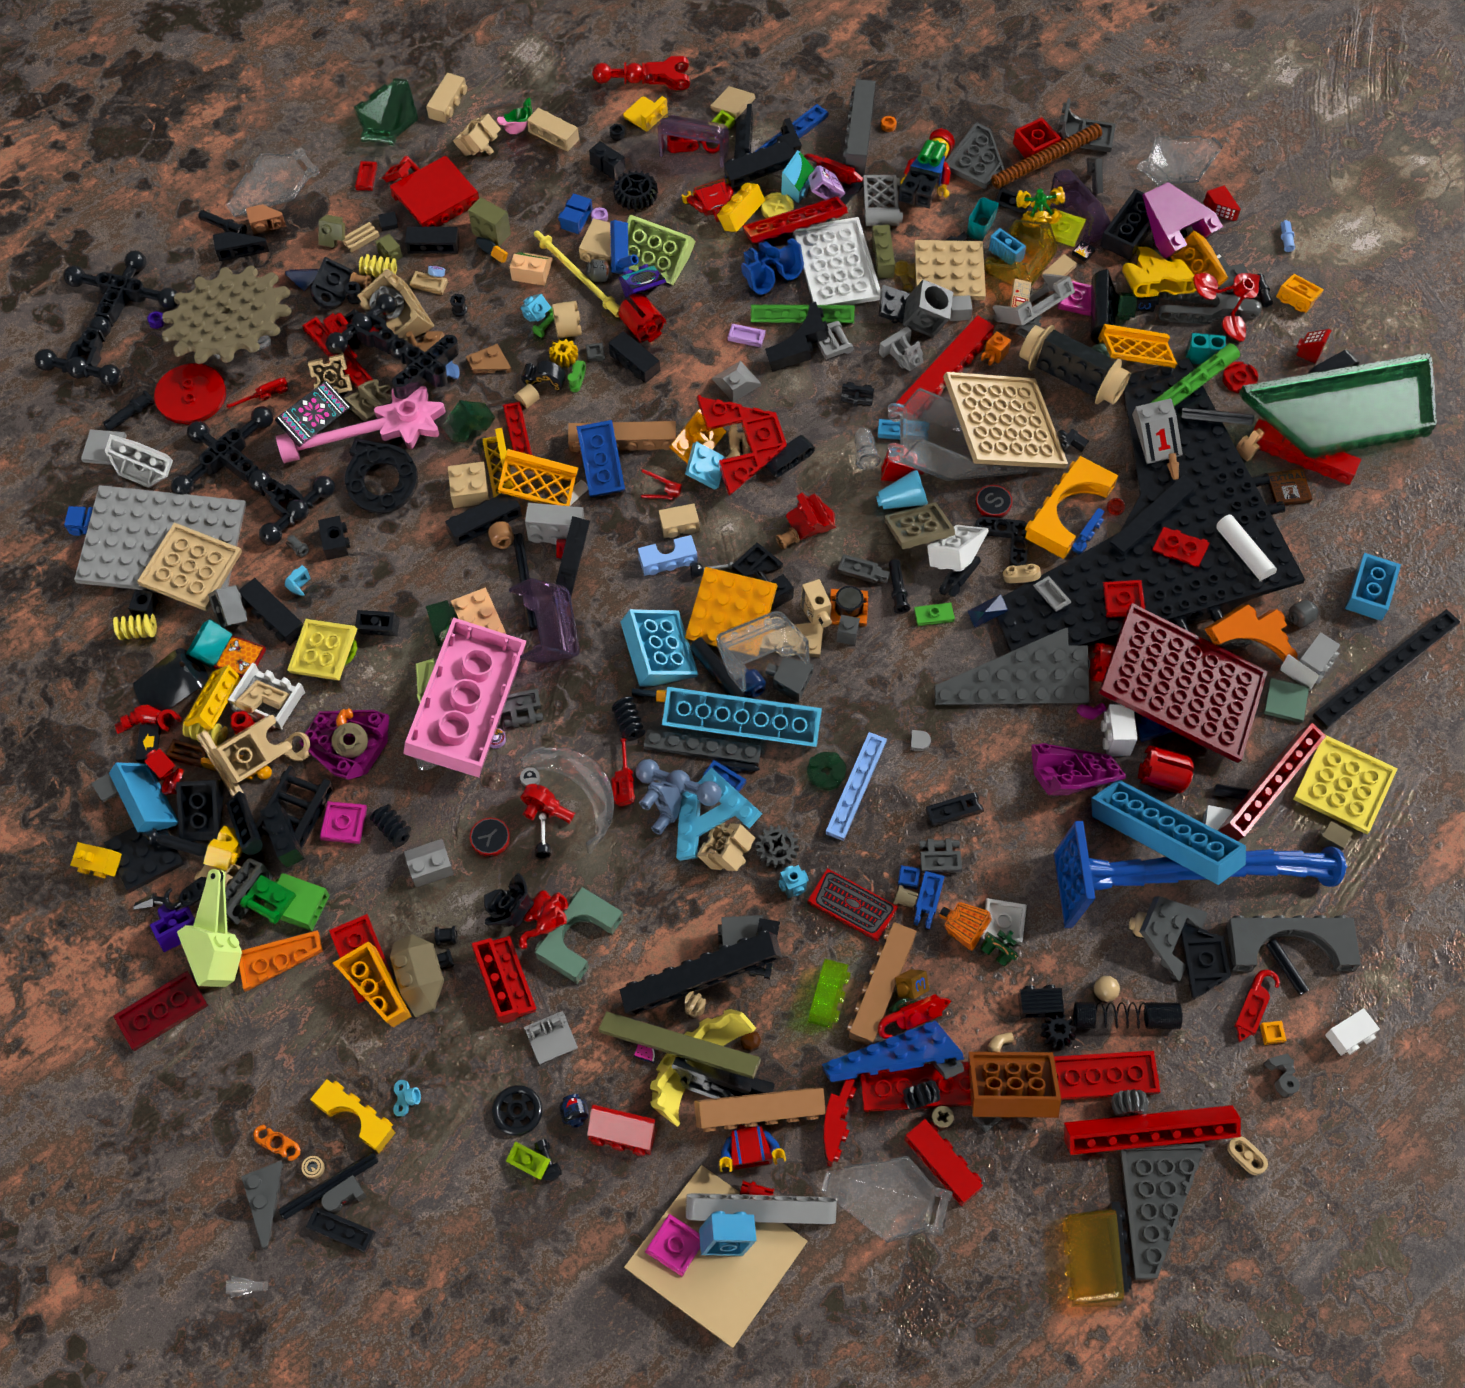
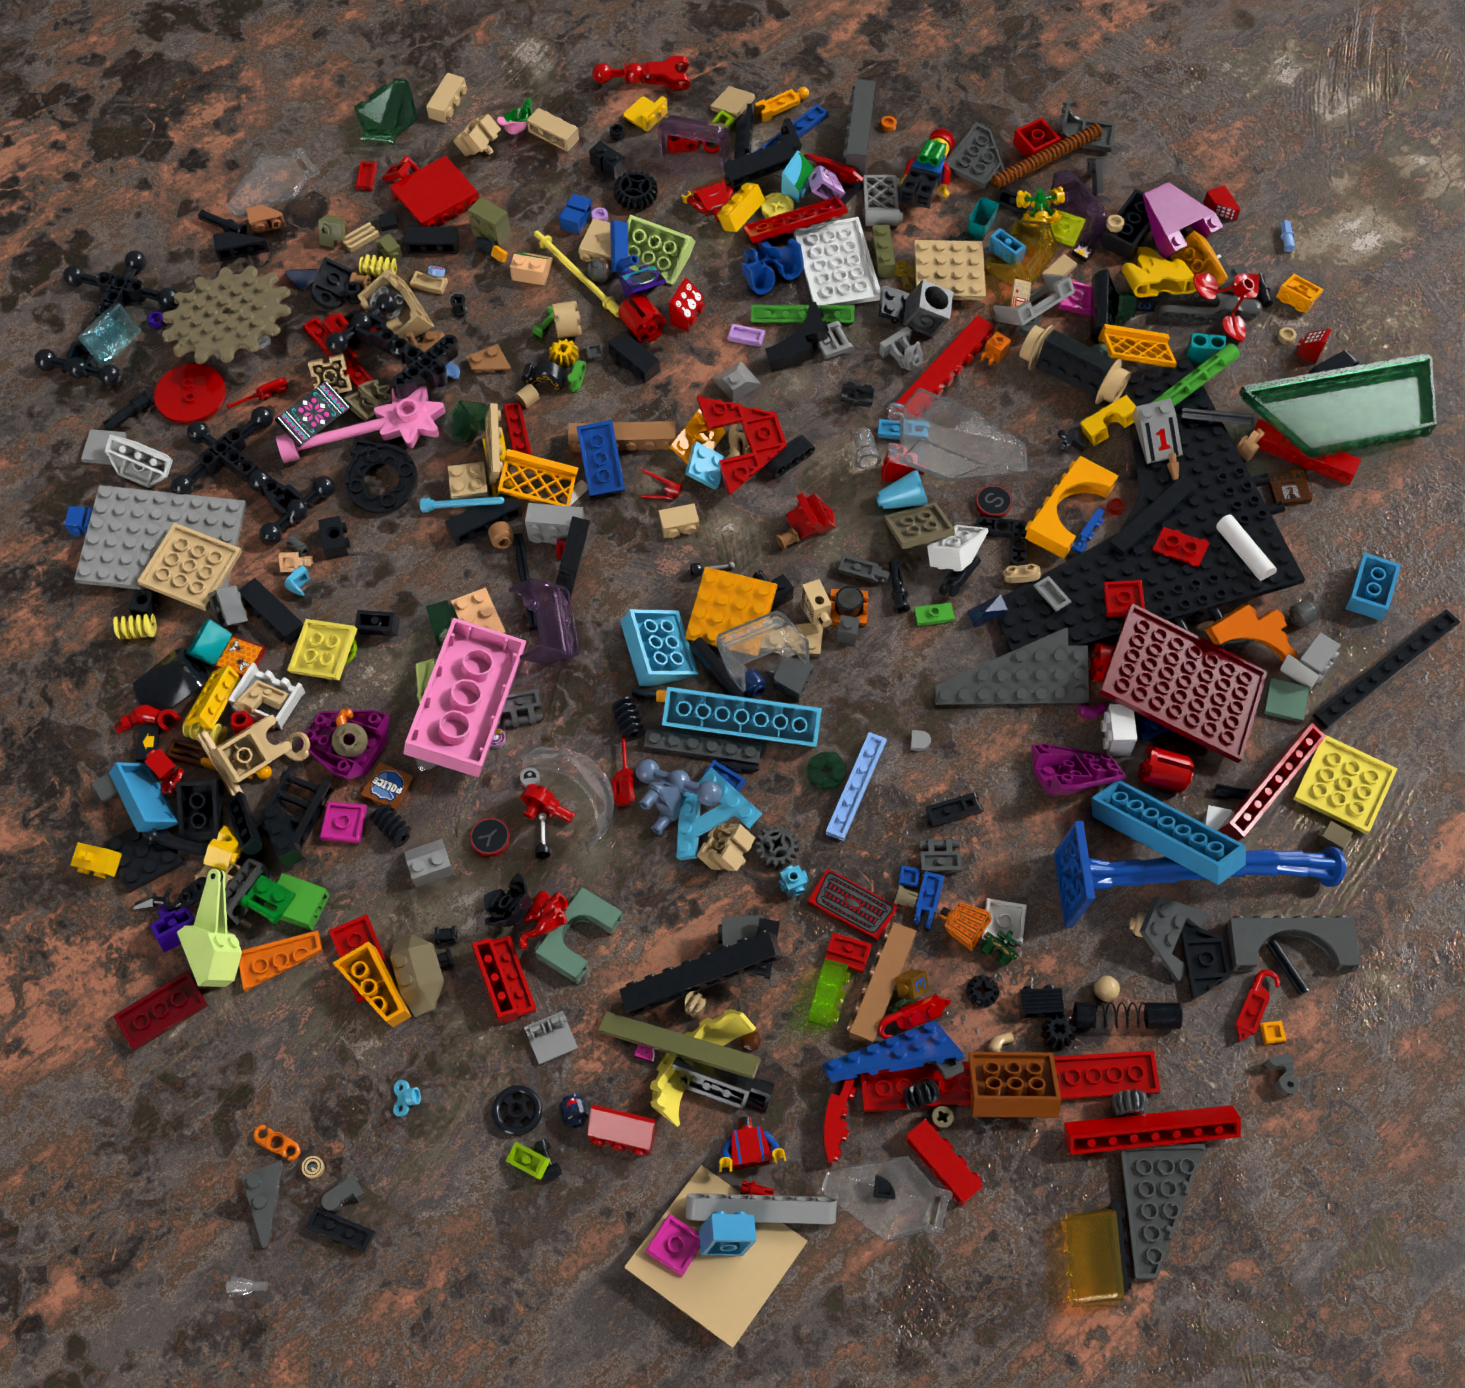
black axle [279,1152,378,1220] -> none
yellow arch [310,1079,395,1154] -> none
medium azure brick [520,294,551,322] -> none
light blue arch [638,535,698,576] -> none
medium nougat brick [694,1087,826,1132] -> none
black wing [732,542,783,578] -> none
tan plate [943,372,1068,468] -> none
light grey brick [950,295,972,321] -> none
clear windscreen [1137,136,1223,187] -> none
red tile [1222,361,1259,393] -> none
tan plate [1228,1136,1268,1175] -> none
white brick [1325,1008,1380,1056] -> none
none -> clear light blue brick [77,303,142,365]
none -> light nougat plate [278,552,313,572]
none -> tile [361,762,415,811]
none -> medium azure piece [420,497,504,513]
none -> tan plate [485,403,503,485]
none -> red slope [669,278,705,332]
none -> light orange plate [754,87,809,123]
none -> red plate [824,932,872,974]
none -> black tile [873,1174,895,1199]
none -> black gear [966,974,1000,1007]
none -> yellow arch [1080,395,1136,446]
none -> tan tile [1106,215,1124,232]
none -> tan tile [1278,327,1297,345]

